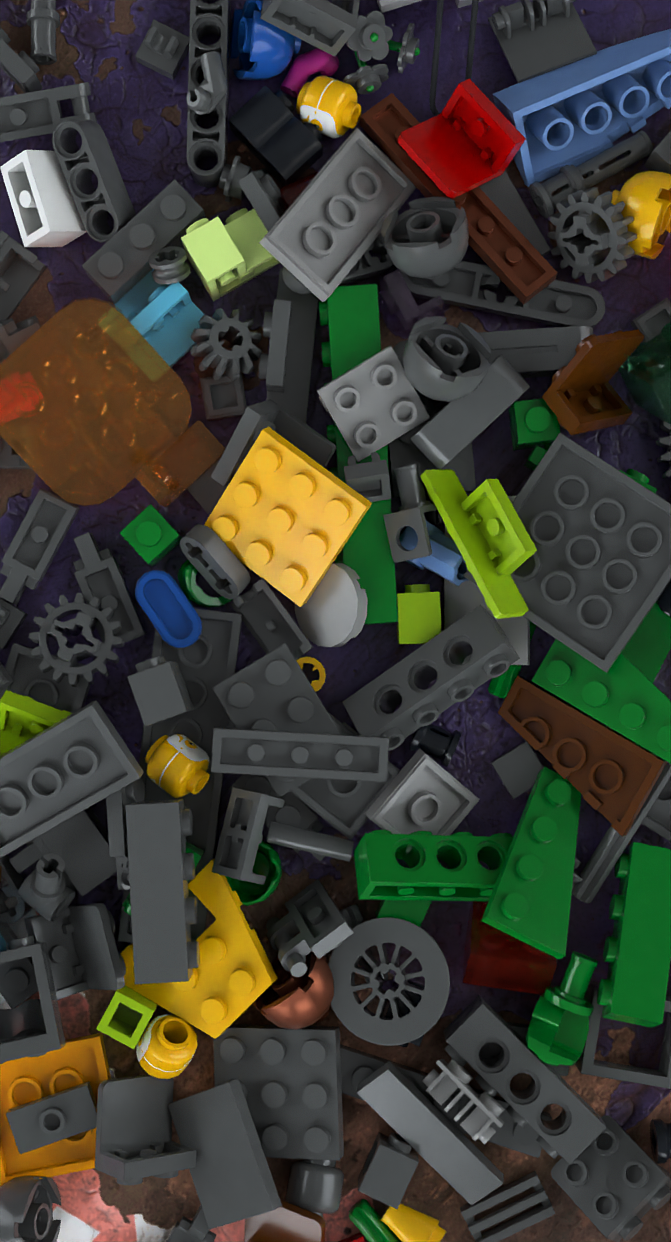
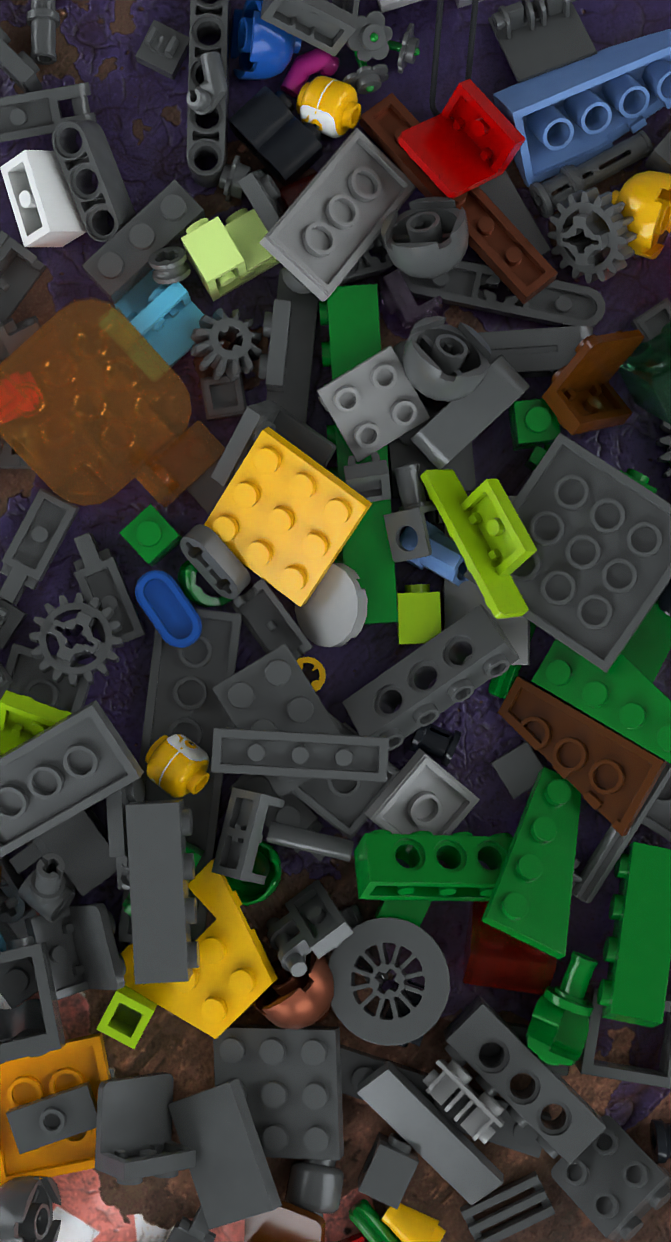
dark grey brick [127,656,194,726] -> none
yellow head [136,1014,197,1079] -> none

